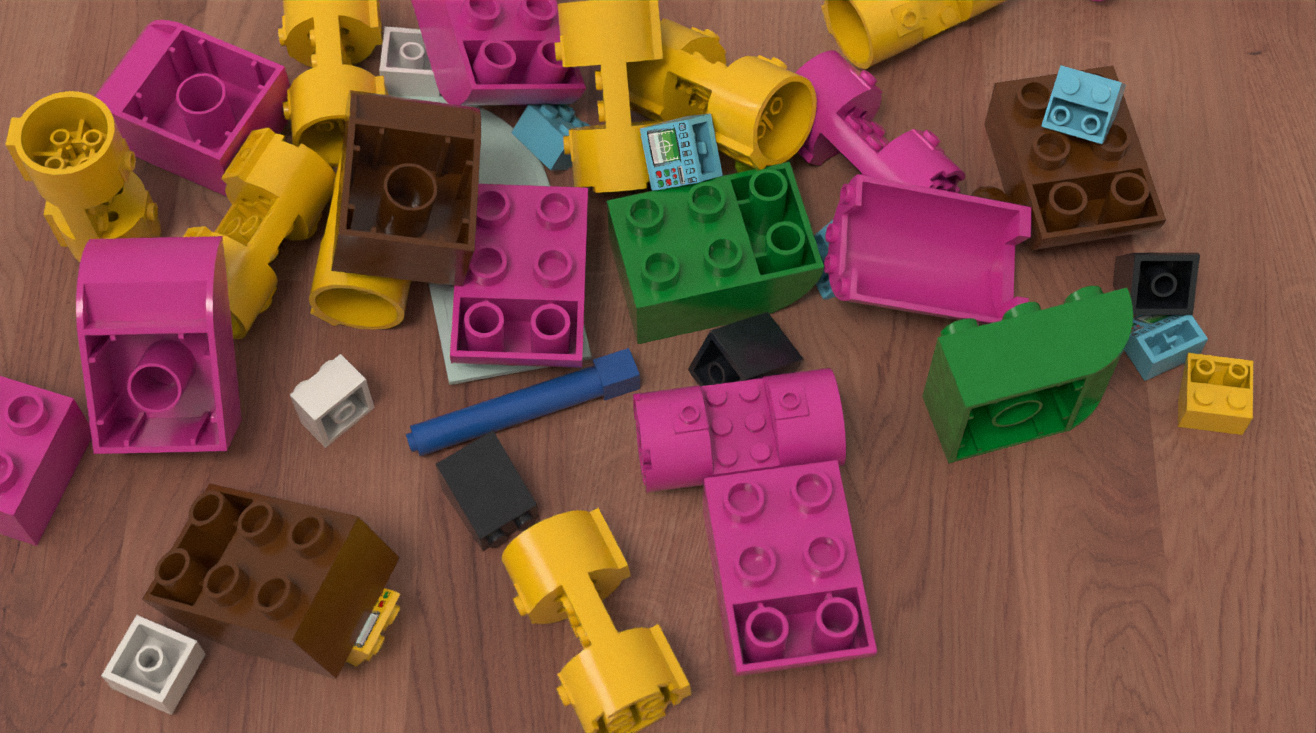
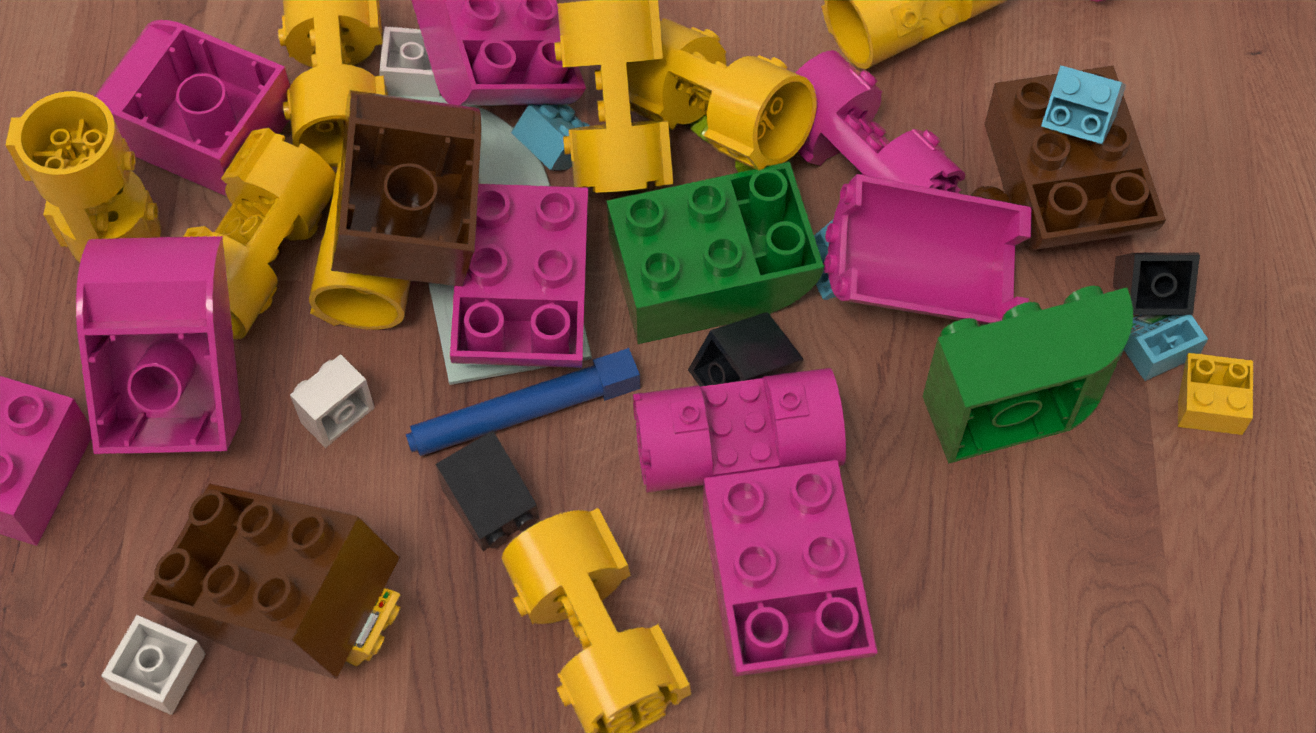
medium azure slope [640,114,723,191] -> none

